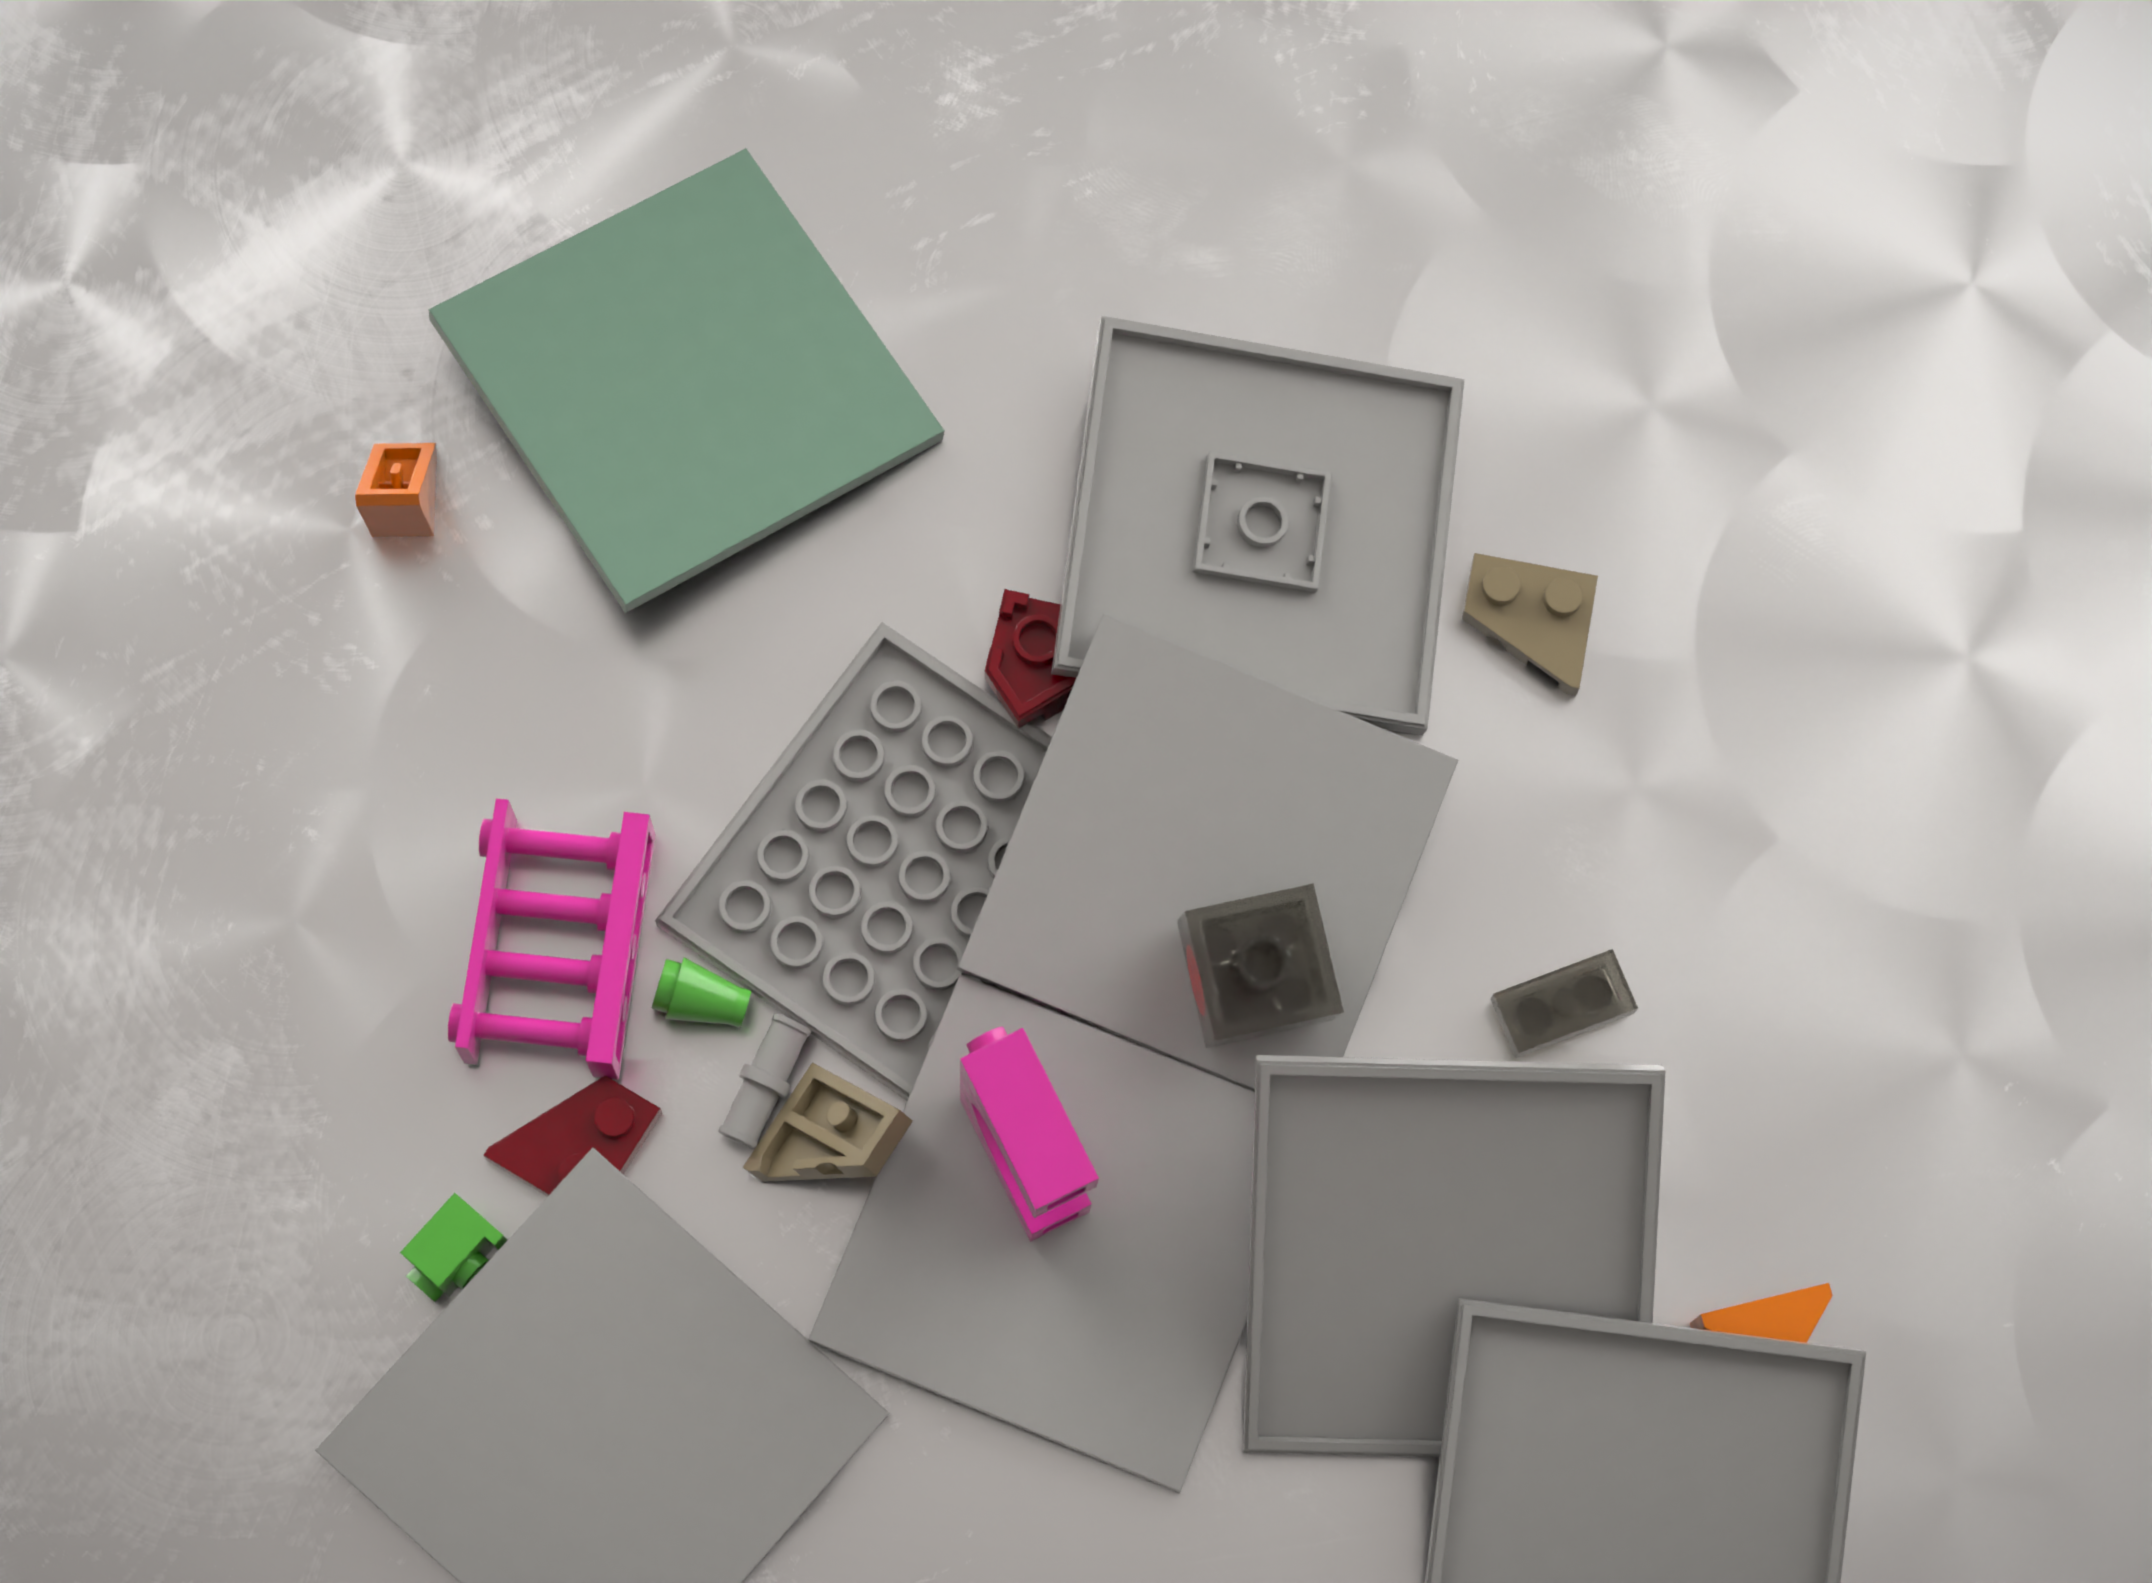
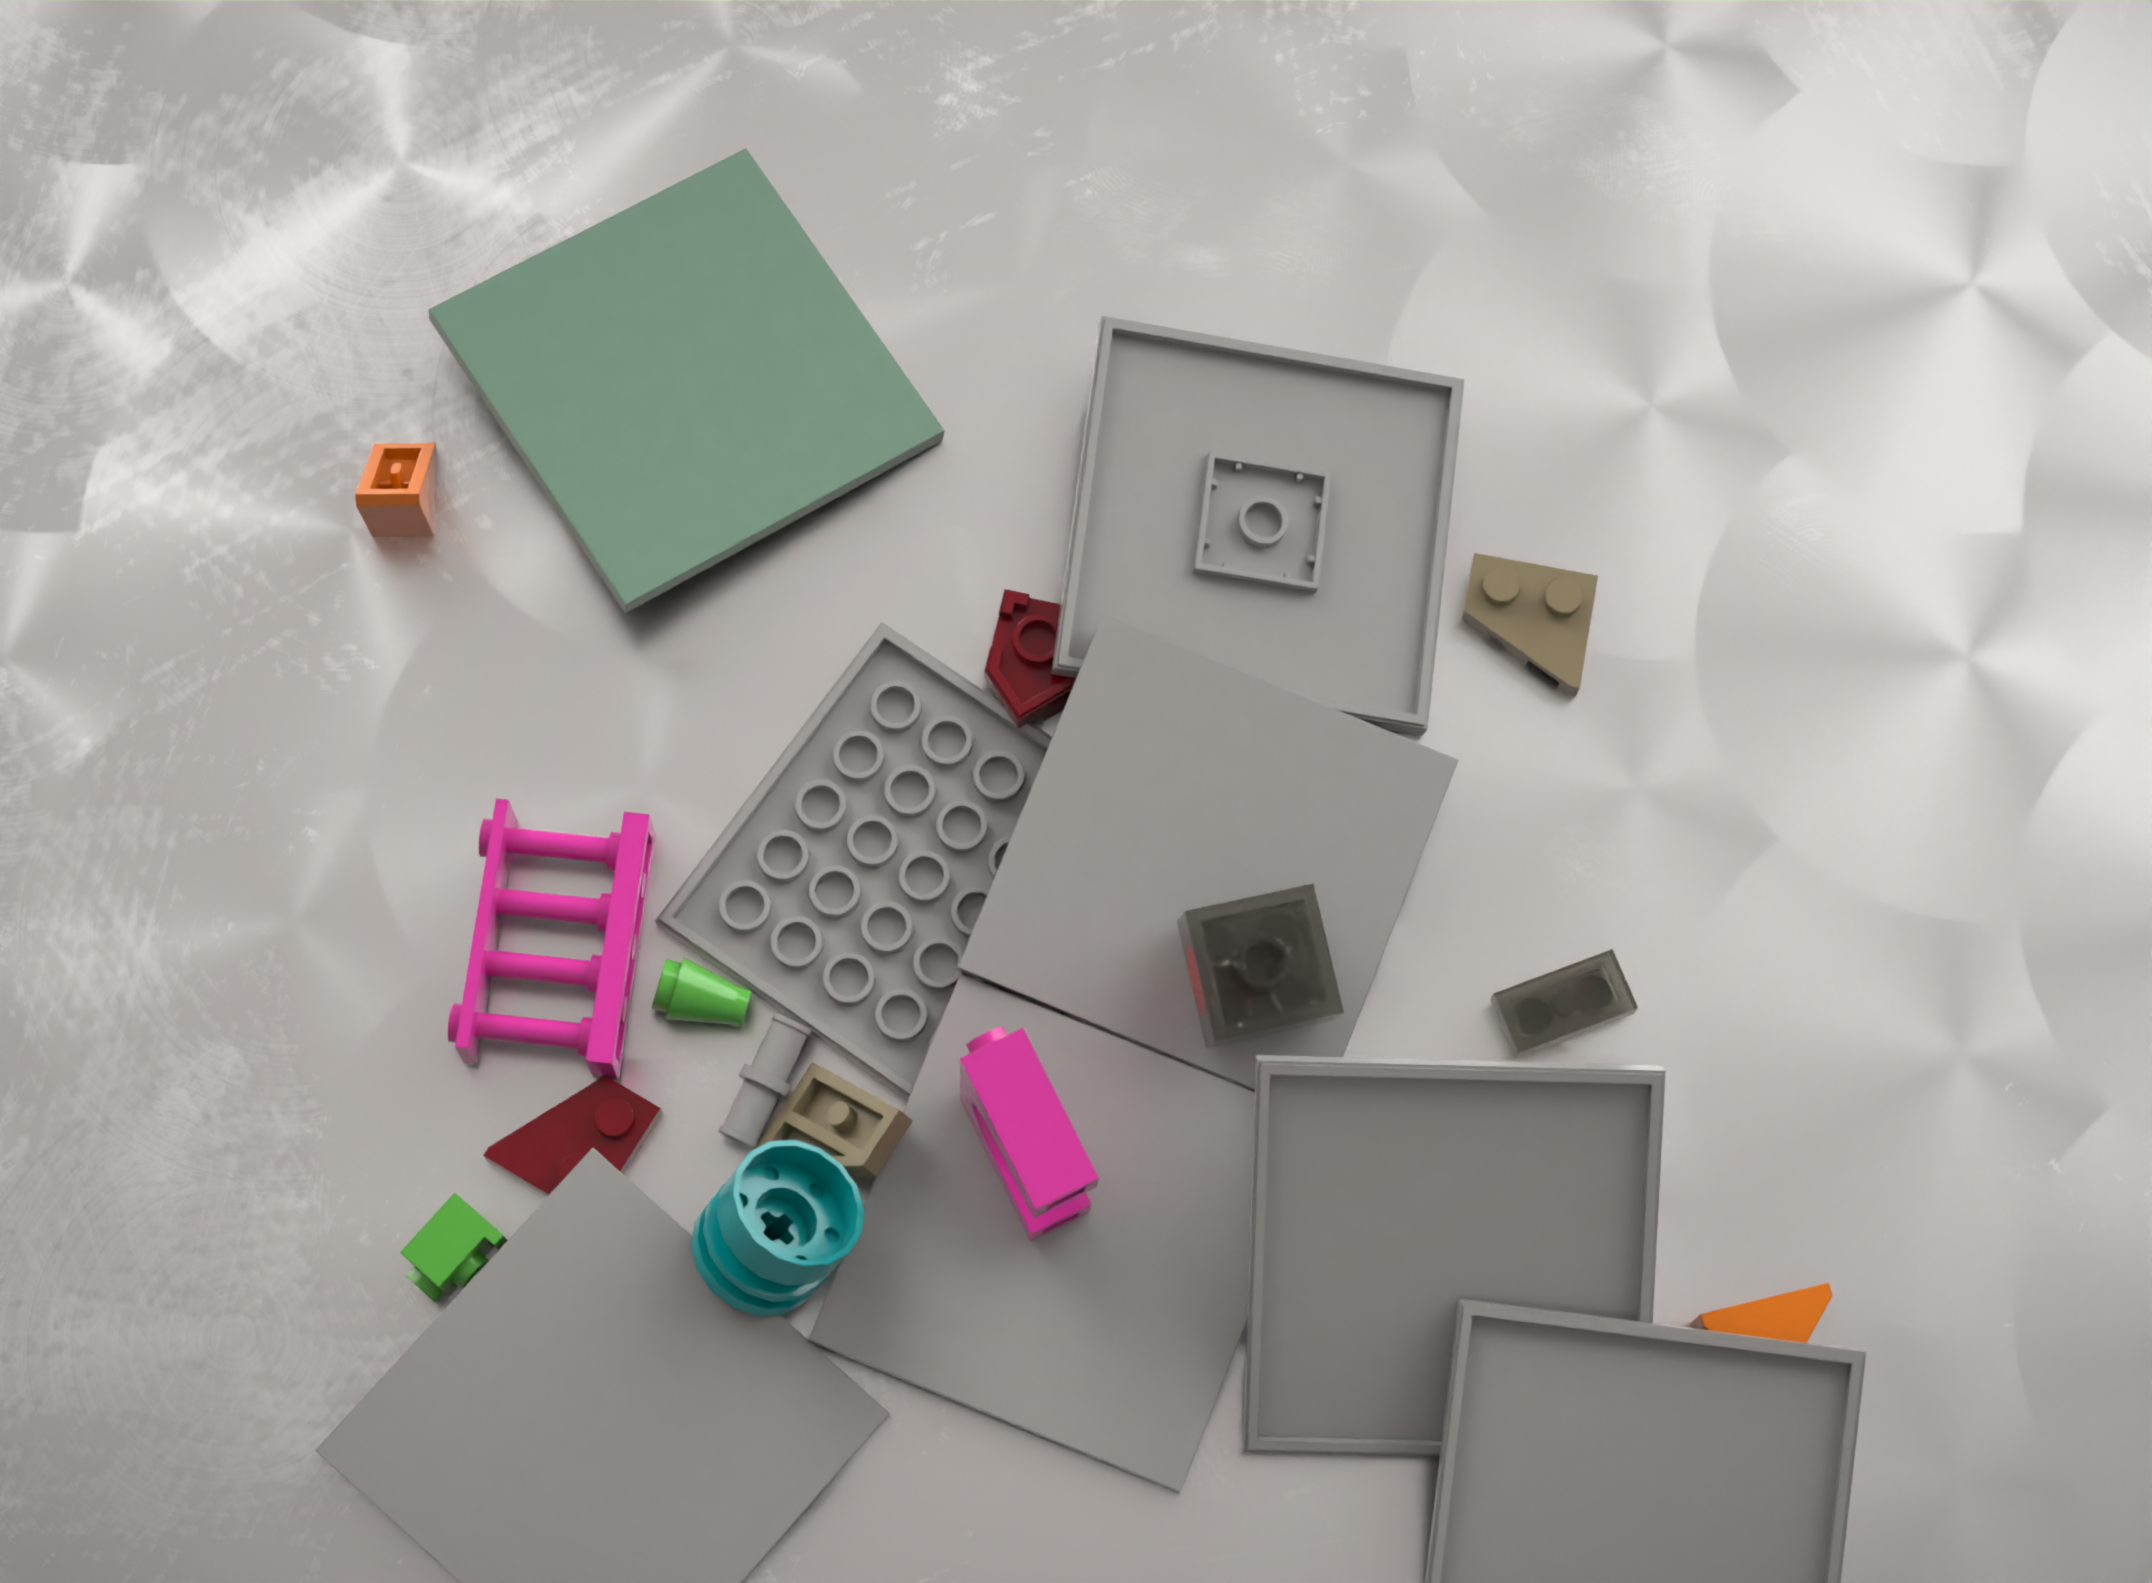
none -> teal wheel [691,1140,864,1316]

